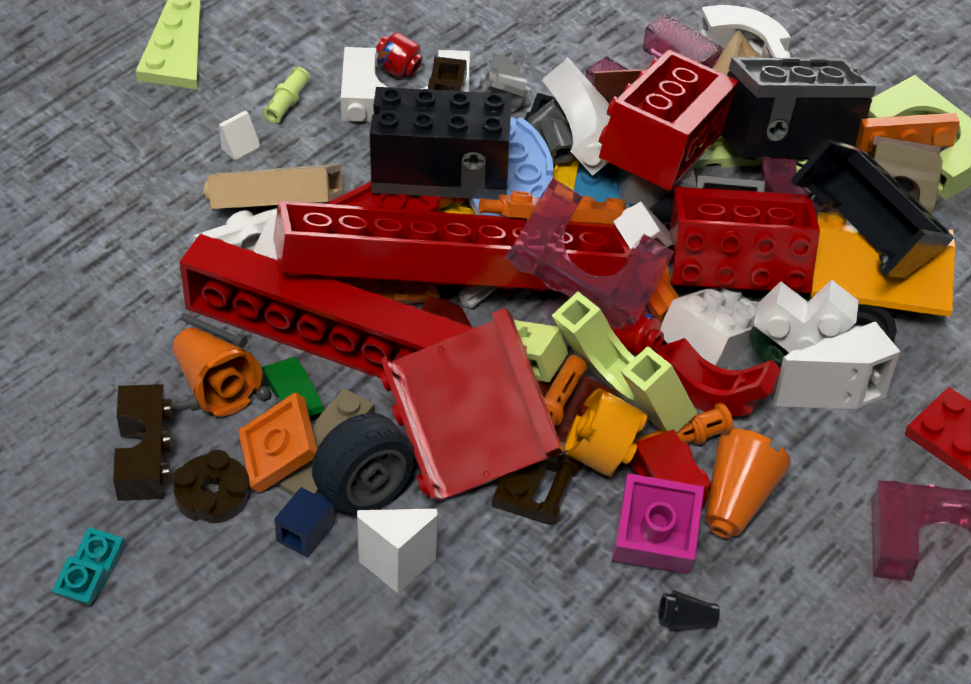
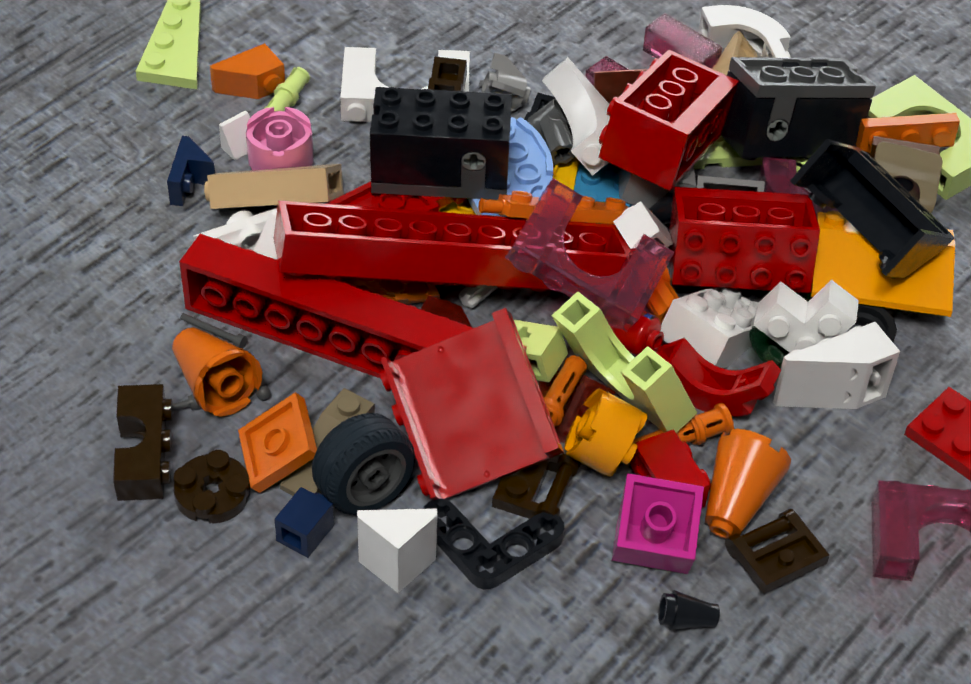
teal slope [52,527,127,606] -> none
green slope [261,356,324,417] -> none
red head [376,32,423,79] -> none
none -> dark blue slope [167,135,215,206]
none -> orange slope [210,43,285,99]
none -> bright pink brick [246,107,313,170]
none -> black beam [423,499,565,590]
none -> dark brown plate [725,509,830,594]

